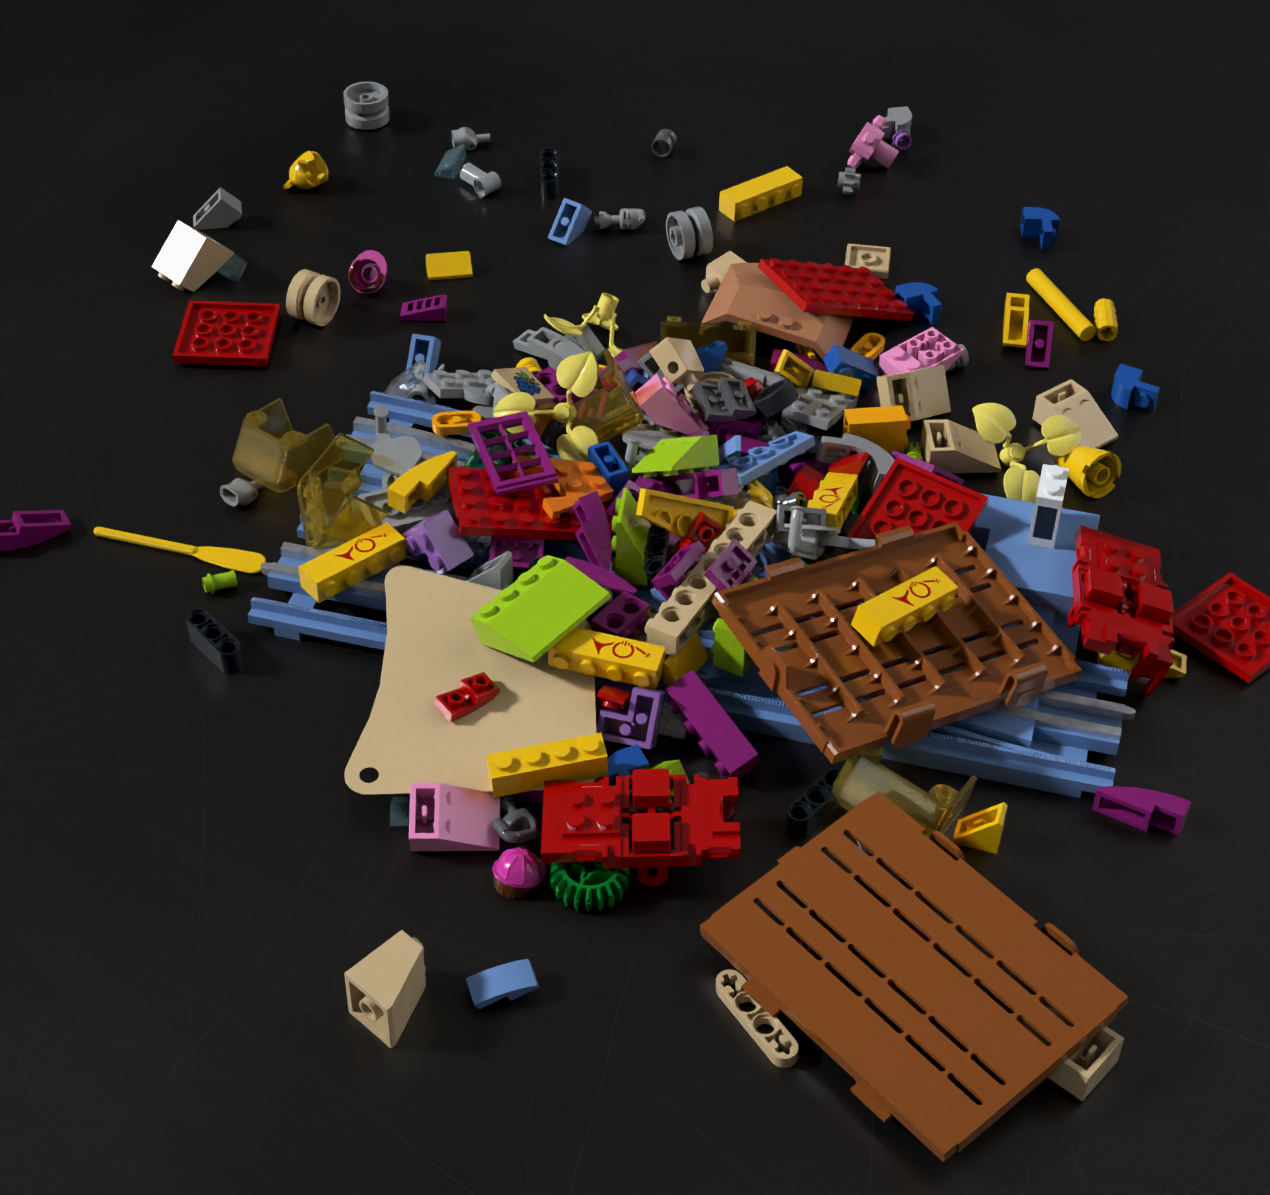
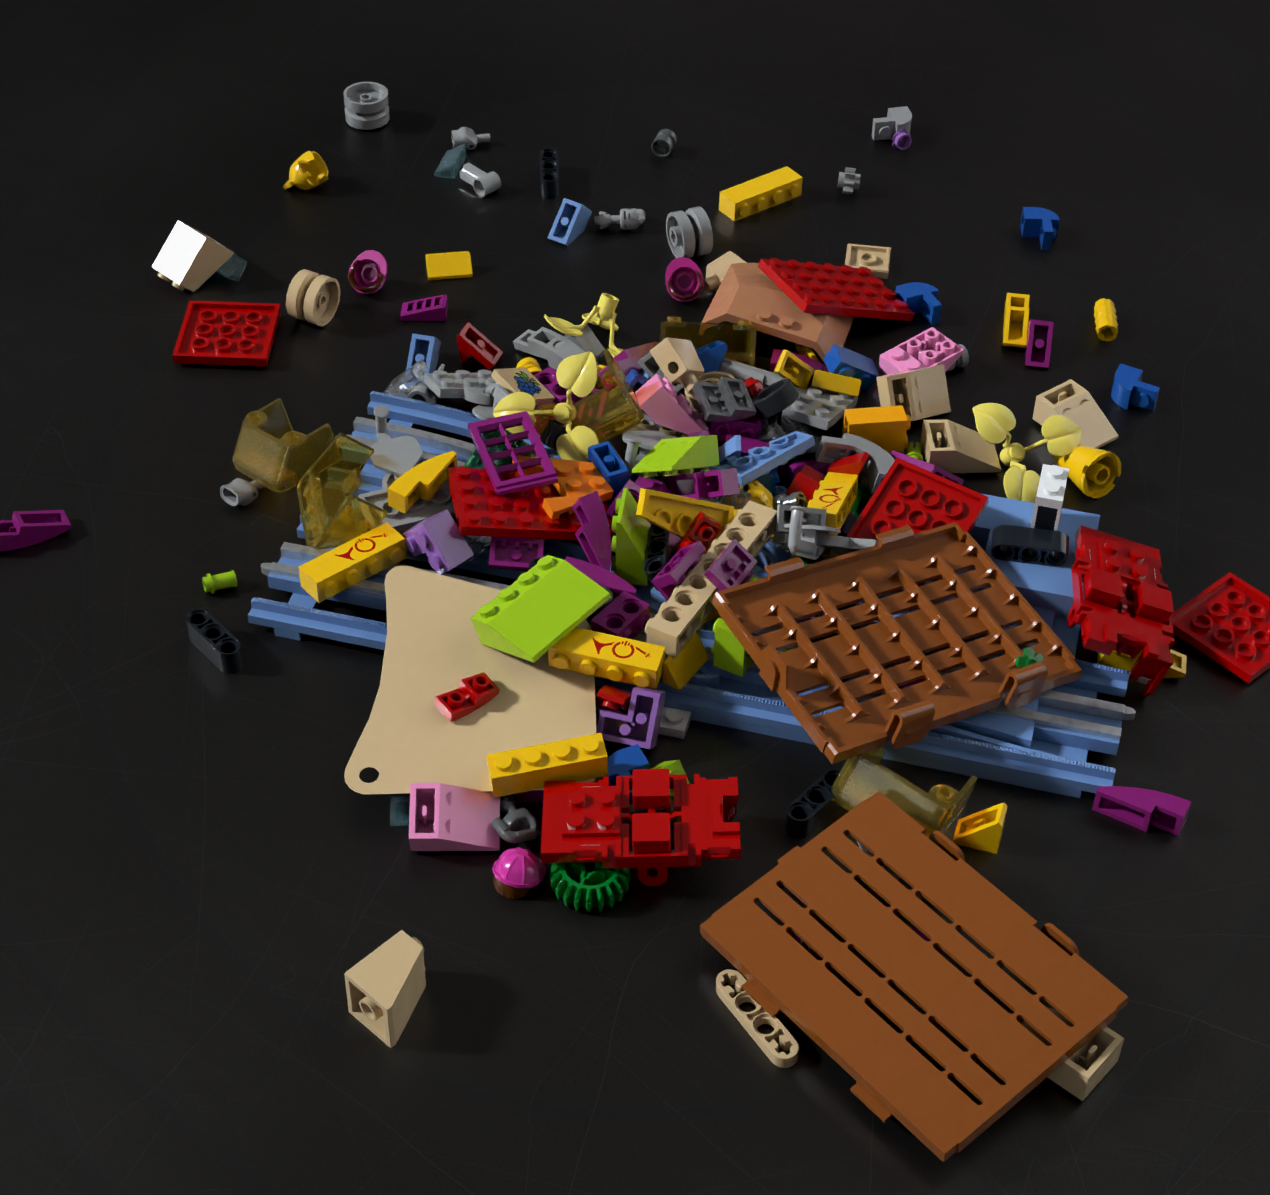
yellow piece [93,527,267,574] -> none
light grey slope [193,187,242,230] -> none
light orange plate [432,411,481,436] -> none
medium blue slope [466,959,539,1009] -> none
light grey slope [467,551,513,590] -> none
magenta brick [665,670,761,780] -> none
bright pink piece [847,115,899,168] -> none
light orange plate [851,333,885,362] -> none
yellow brick [851,566,959,647] -> none
yellow piece [1026,268,1096,341] -> none
none -> red slope [456,322,503,370]
none -> dark pink piece [665,257,704,302]
none -> black beam [991,525,1069,566]
none -> green plant [1015,647,1044,668]

